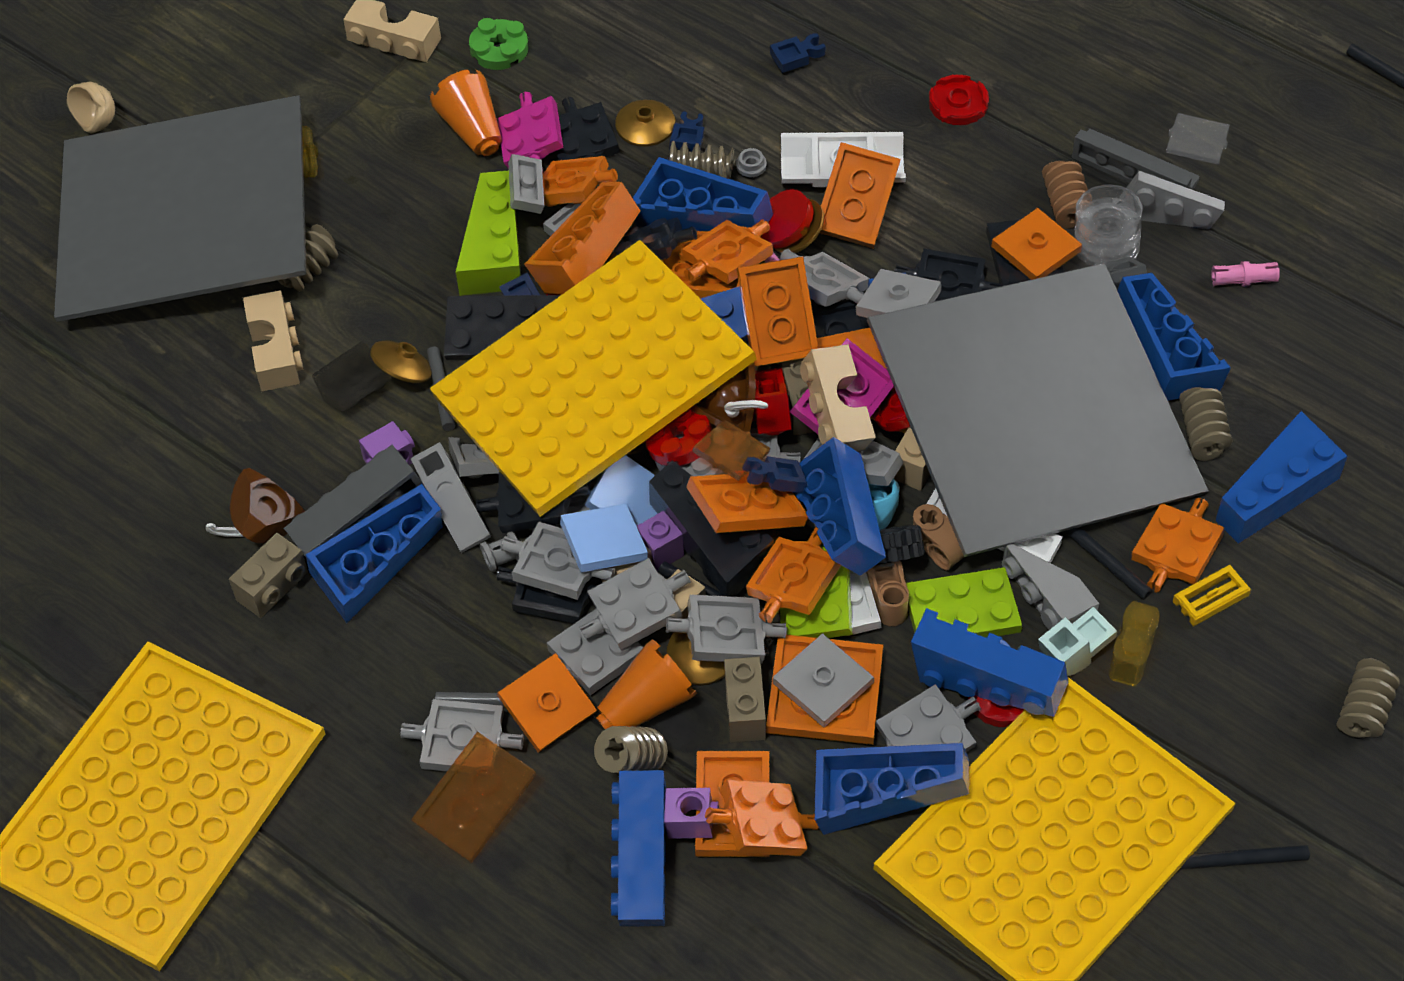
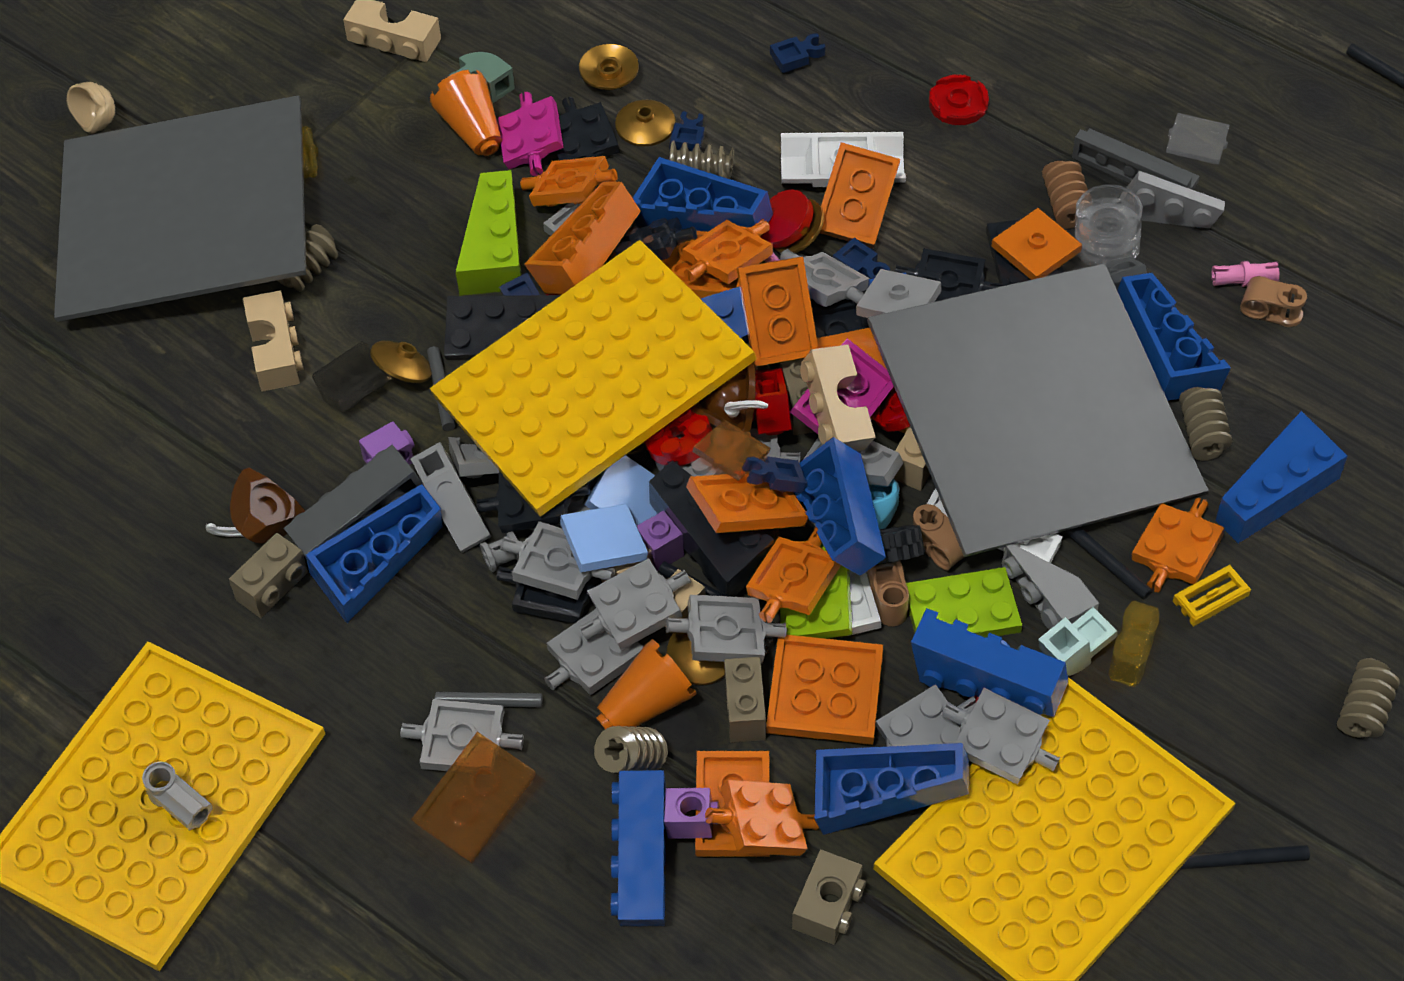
bright green plate [469,18,528,70] -> none
orange plate [497,653,597,753] -> none
light grey plate [508,154,544,214] -> none
light grey plate [736,148,767,177] -> none
light grey plate [773,633,874,727] -> none
none -> light grey piece [142,761,213,831]
none -> sand green brick [449,52,515,104]
none -> pearl gold dish [579,44,639,90]
none -> dark tan brick [792,849,866,945]
none -> dark blue plate [833,237,890,279]
none -> light grey plate [941,688,1060,785]
none -> medium nougat piece [1240,276,1307,327]

